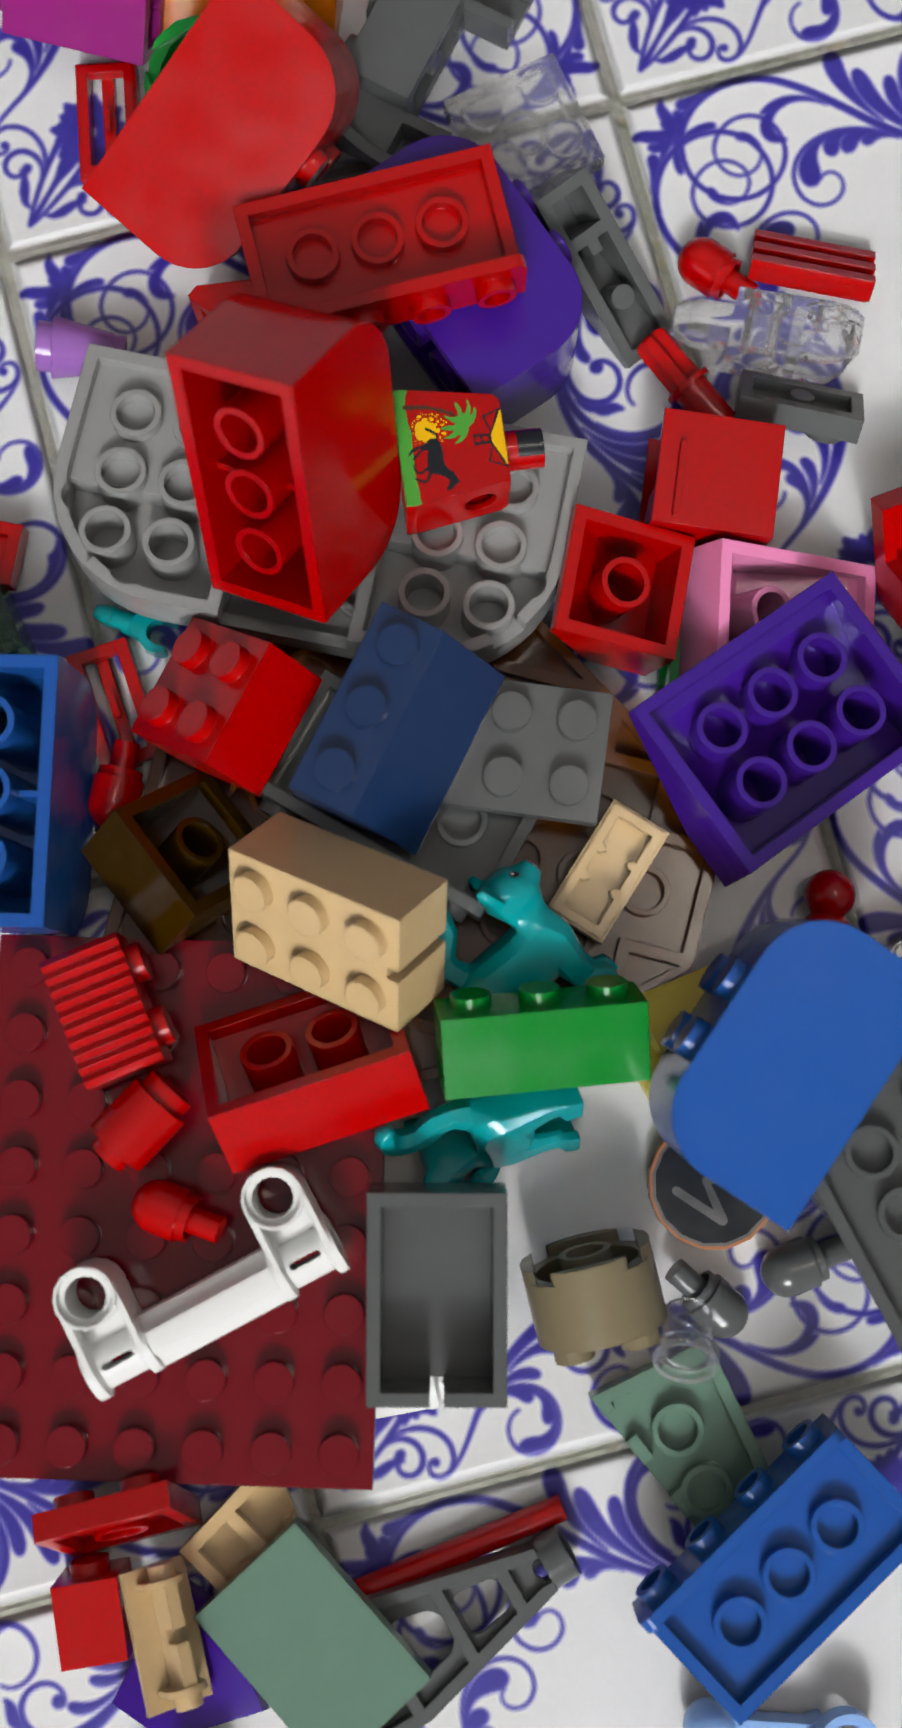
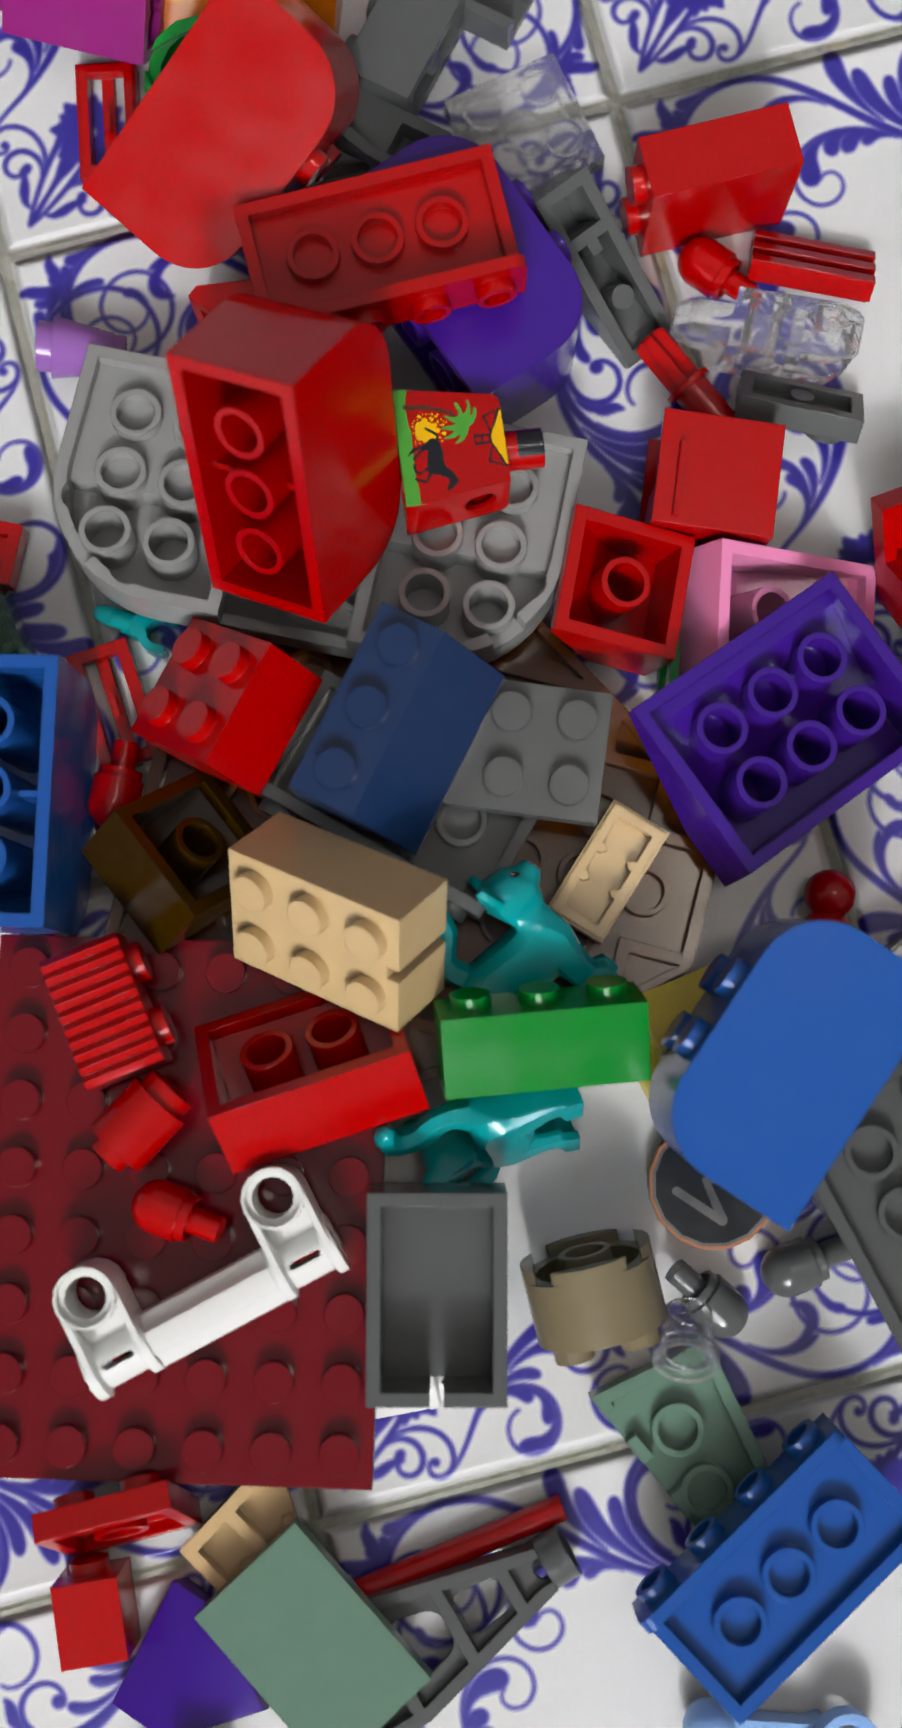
tan hinge [118,1554,213,1718] -> none
none -> red brick [619,102,804,257]

